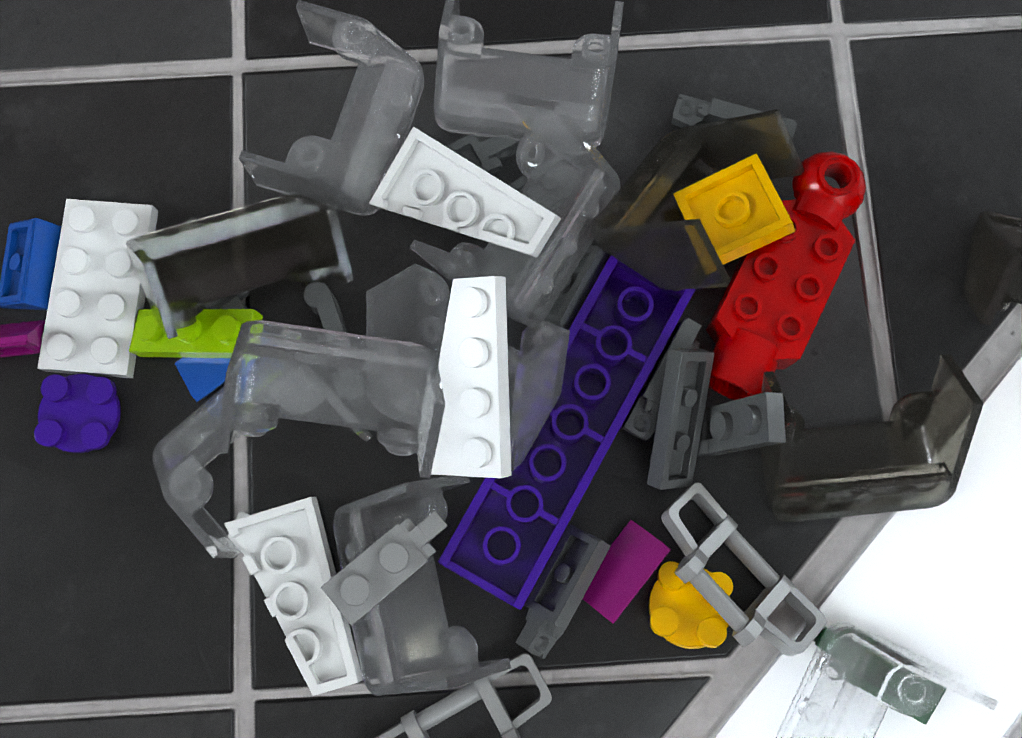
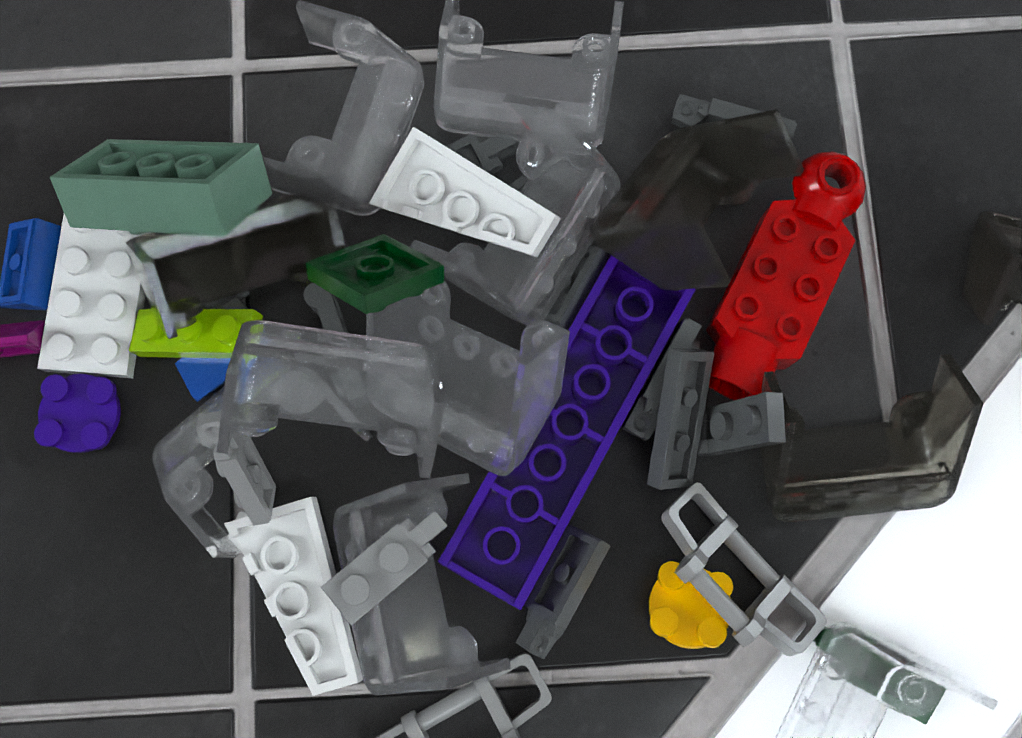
white wing [420,276,512,478] -> none
magenta slope [583,520,671,624] -> none
yellow plate [673,153,795,272] -> none
none -> sand green brick [50,139,272,237]
none -> light grey hinge [196,408,276,526]
none -> dark green plate [306,234,444,314]

